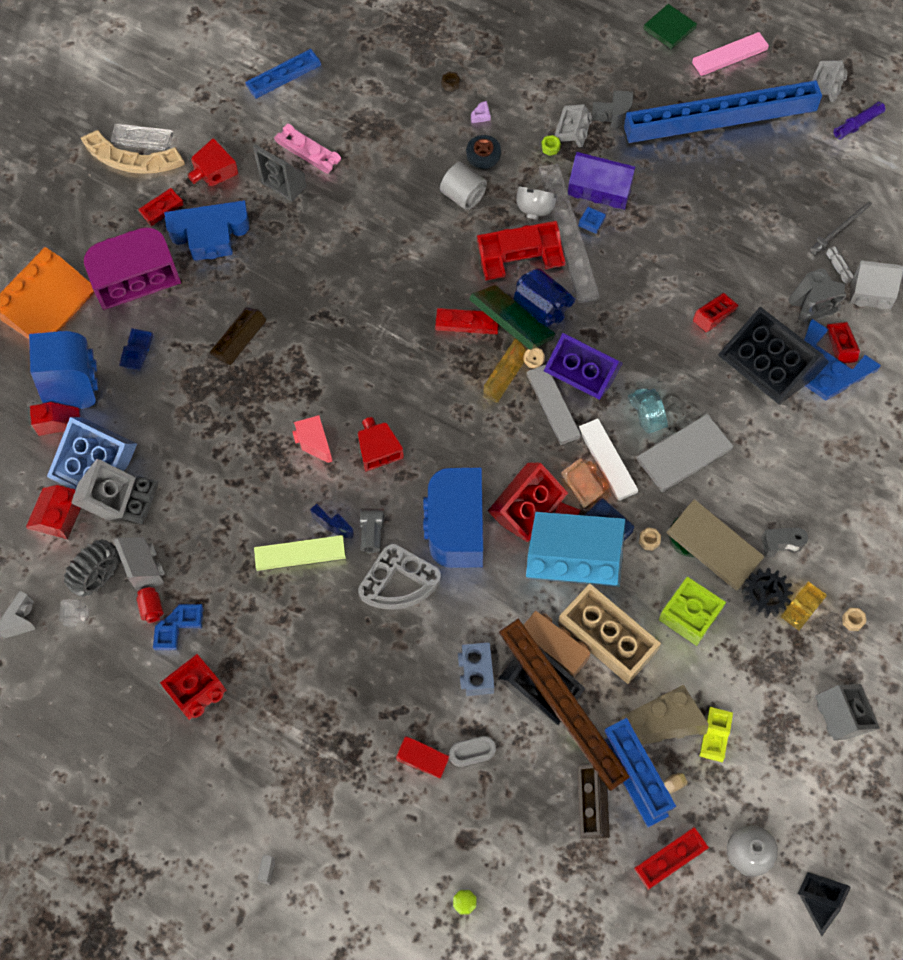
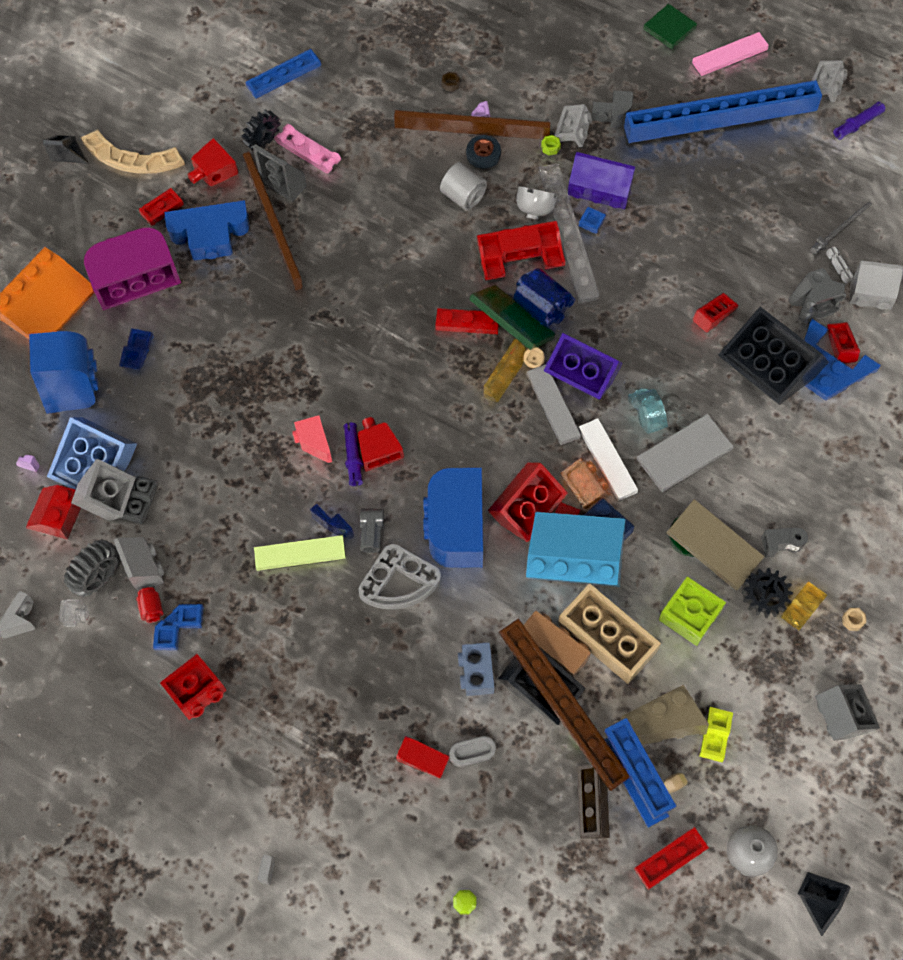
red slope [30,402,80,436] -> none
clear plate [111,124,173,150] -> none
dark brown slope [209,307,266,365] -> none
tan tile [639,527,661,551] -> none
none -> lavender tile [16,455,40,472]
none -> black slope [43,135,89,164]
none -> black gear [241,109,281,150]
none -> reddish brown tile [243,152,303,290]
none -> dark purple pin [343,422,363,486]
none -> reddish brown tile [394,110,551,140]

